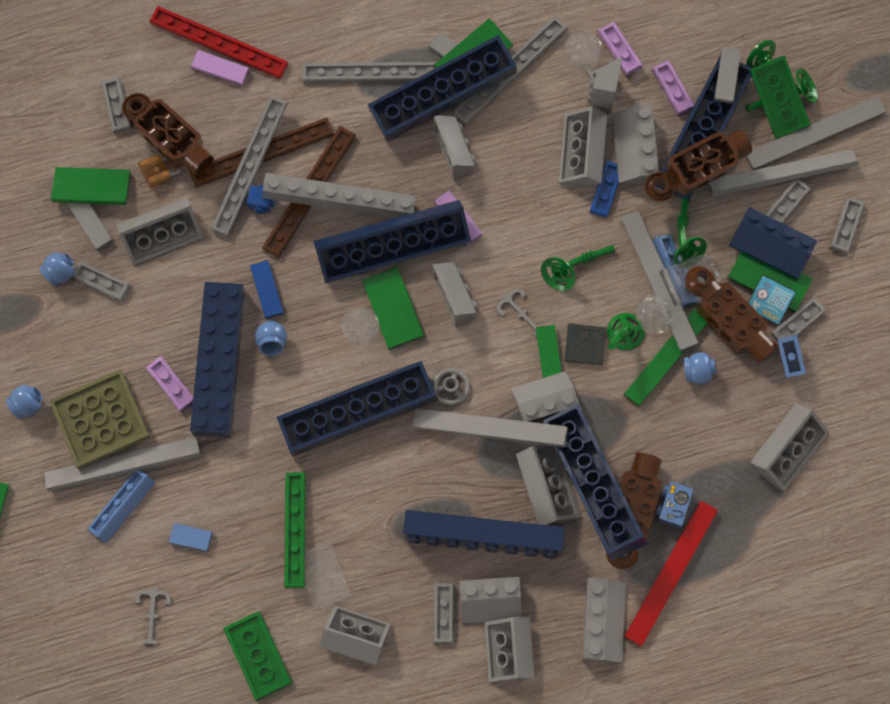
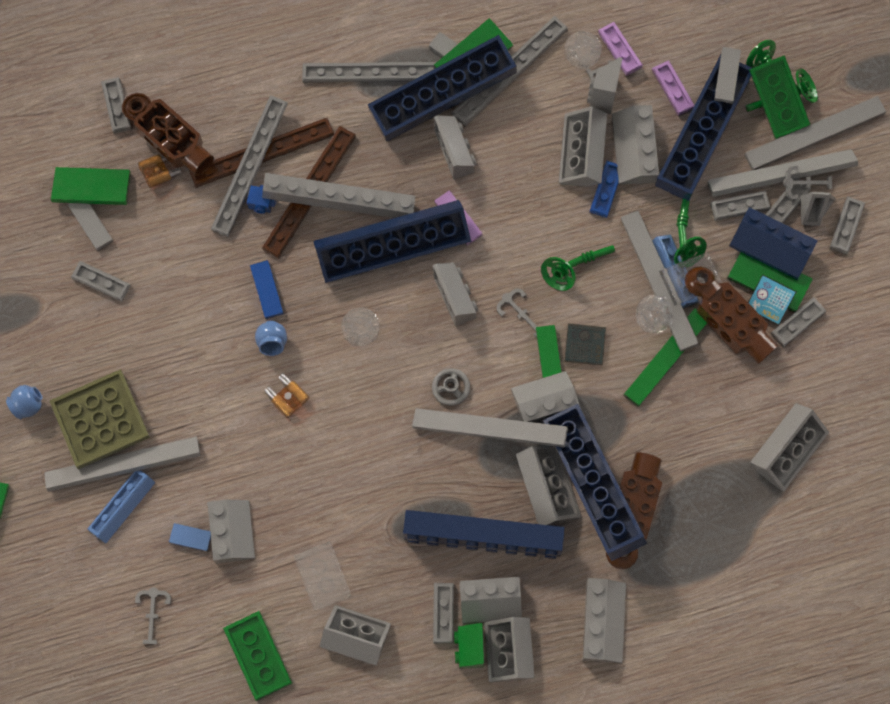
medium blue piece [40,252,75,286] -> none
light grey slope [117,197,203,265] -> none
lavender tile [146,356,193,412] -> none
red tile [149,6,288,80] -> none
dark blue brick [190,282,245,438] -> none
lavender tile [191,50,249,86] -> none
dark blue brick [277,361,436,457] -> none
green tile [284,472,306,589] -> none
green tile [362,267,424,350] -> none
green dish [607,313,645,350] -> none
red tile [624,501,718,647] -> none
reddish brown brick [645,130,752,202] -> none
medium blue brick [656,482,693,529] -> none
medium blue piece [684,352,717,385] -> none
medium blue brick [778,334,806,378] -> none
none -> light grey slope [207,499,255,564]
none -> clear orange piece [265,374,309,418]
none -> green slope [454,623,484,669]
none -> light grey tile [710,190,770,221]
none -> light grey piece [783,166,832,199]
none -> light grey slope [801,192,836,226]

